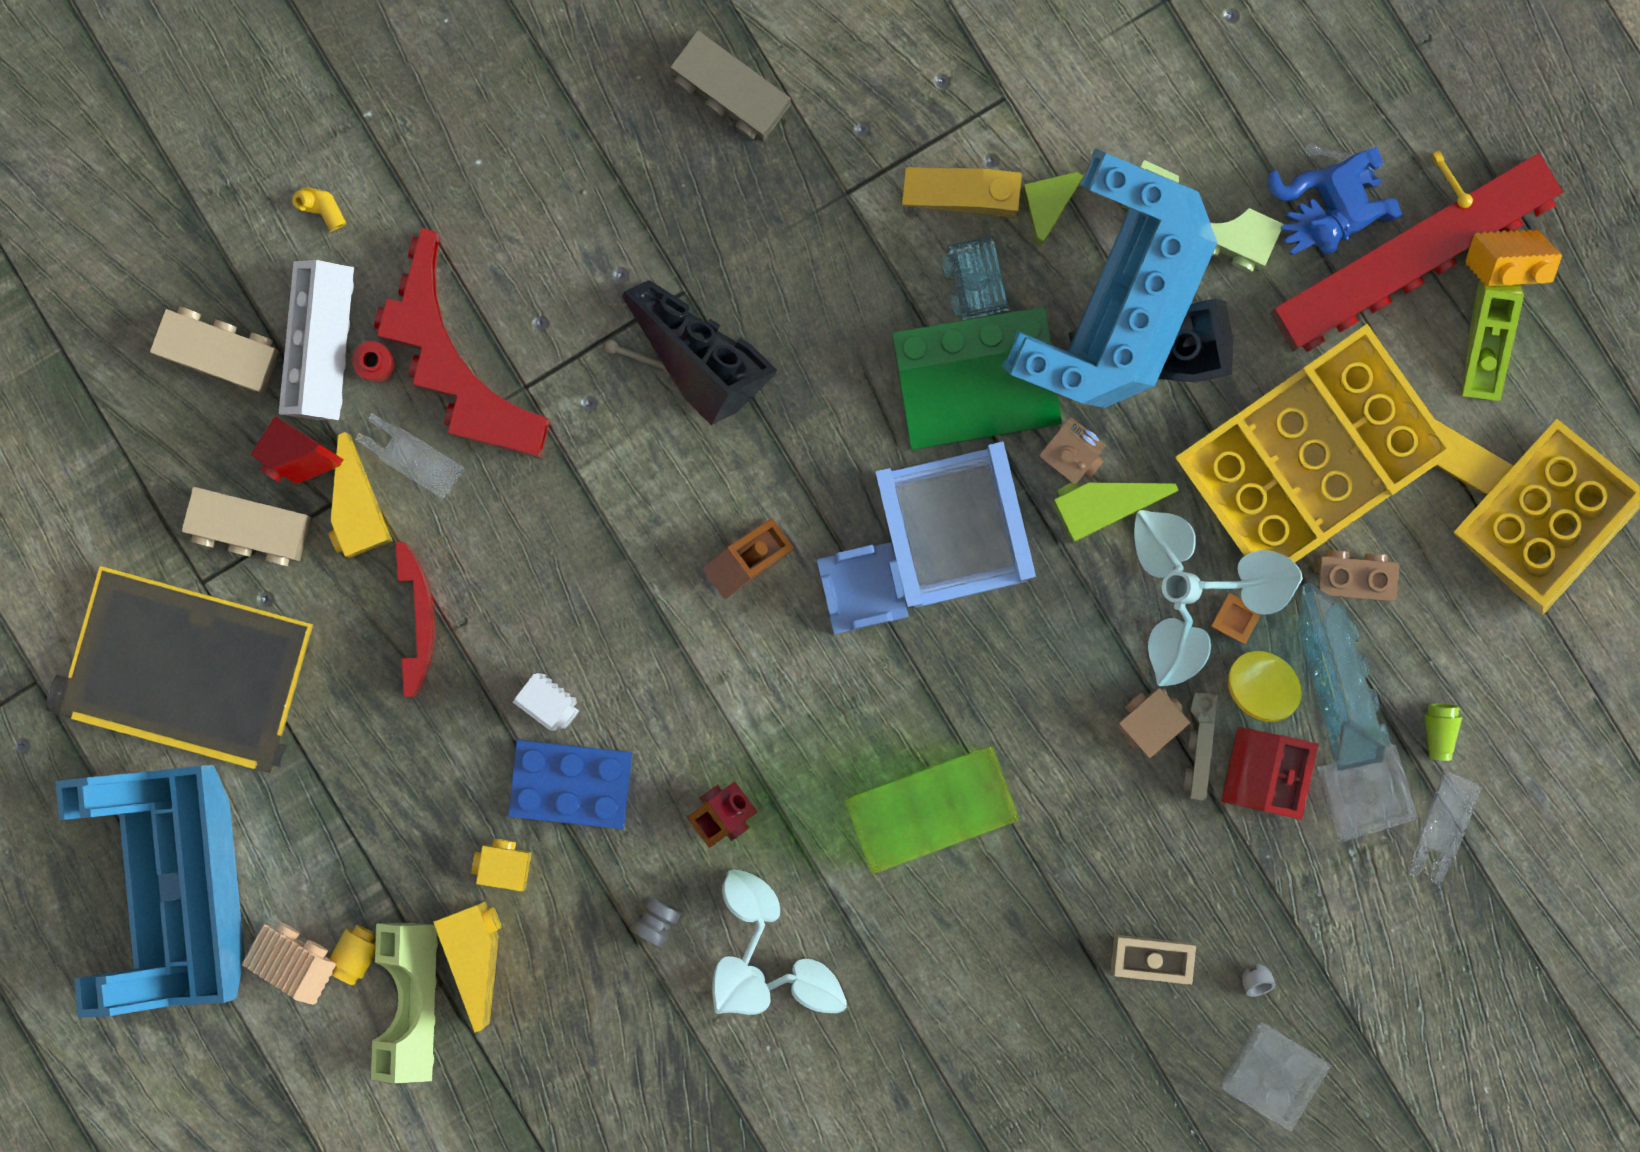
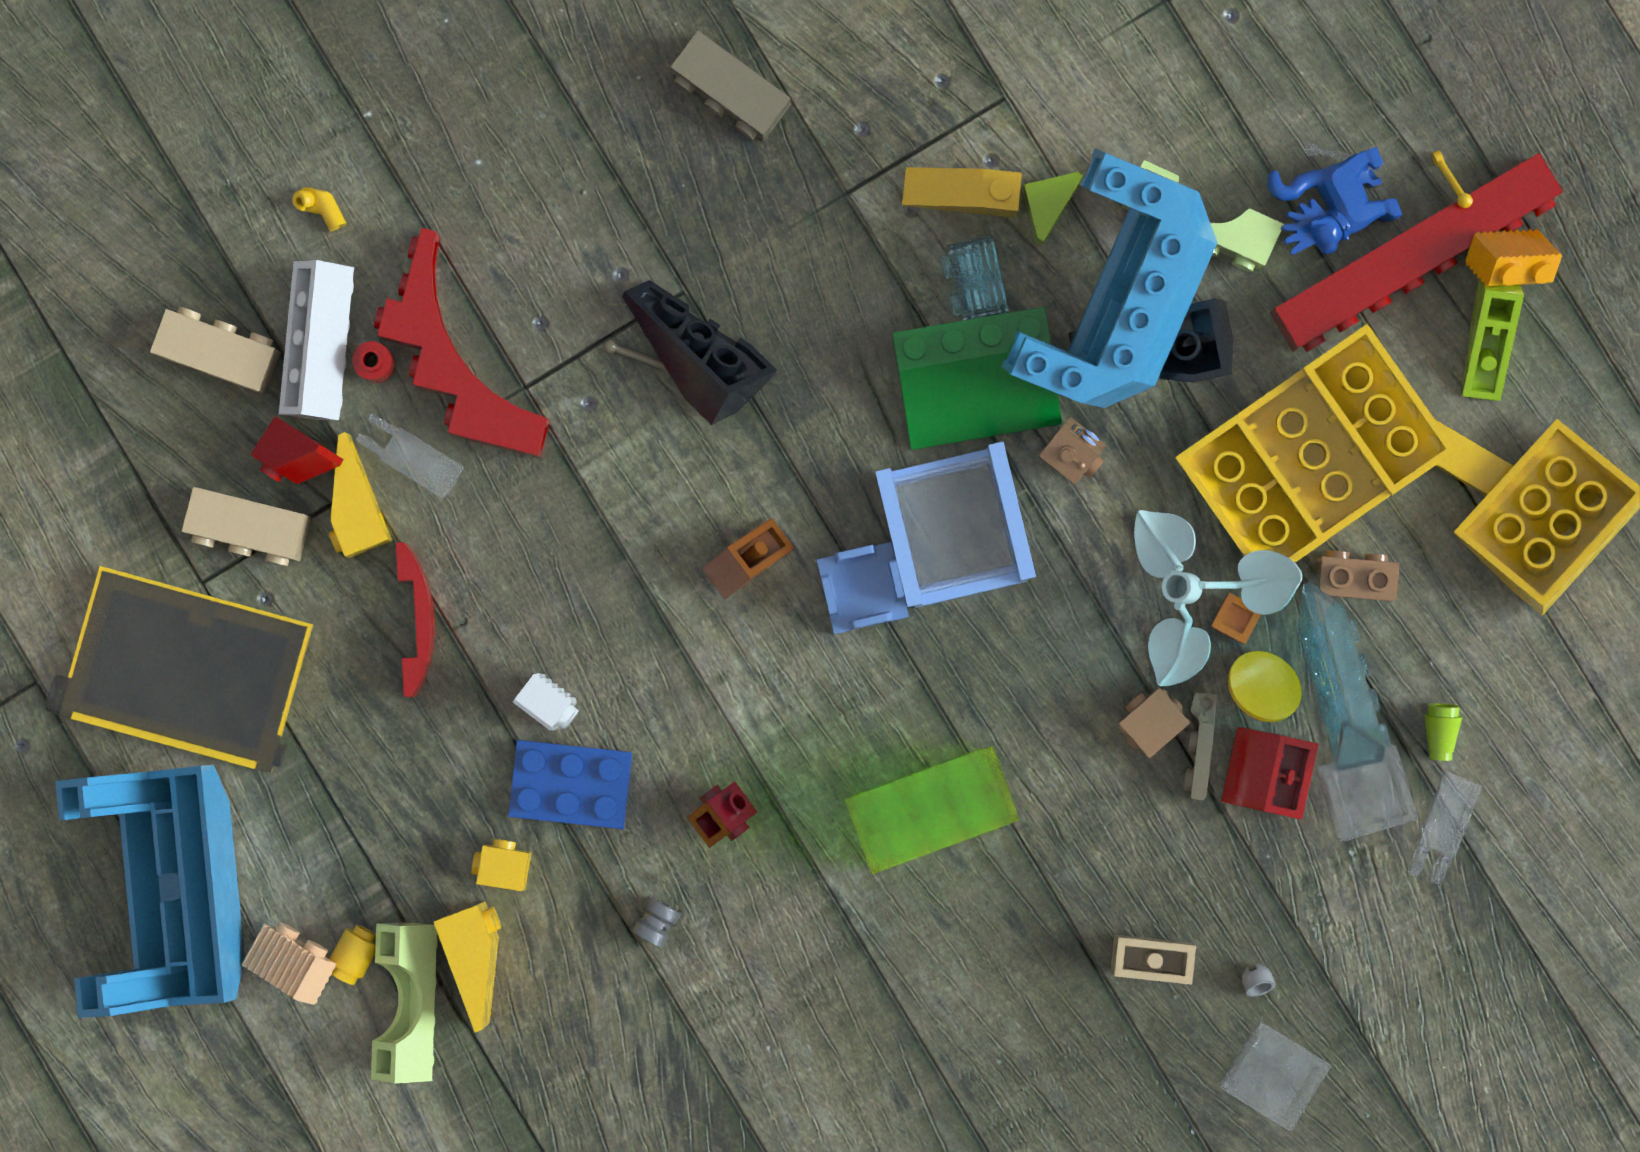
light aqua plant [712,869,847,1015] -> none
lime slope [1052,482,1179,543] -> none

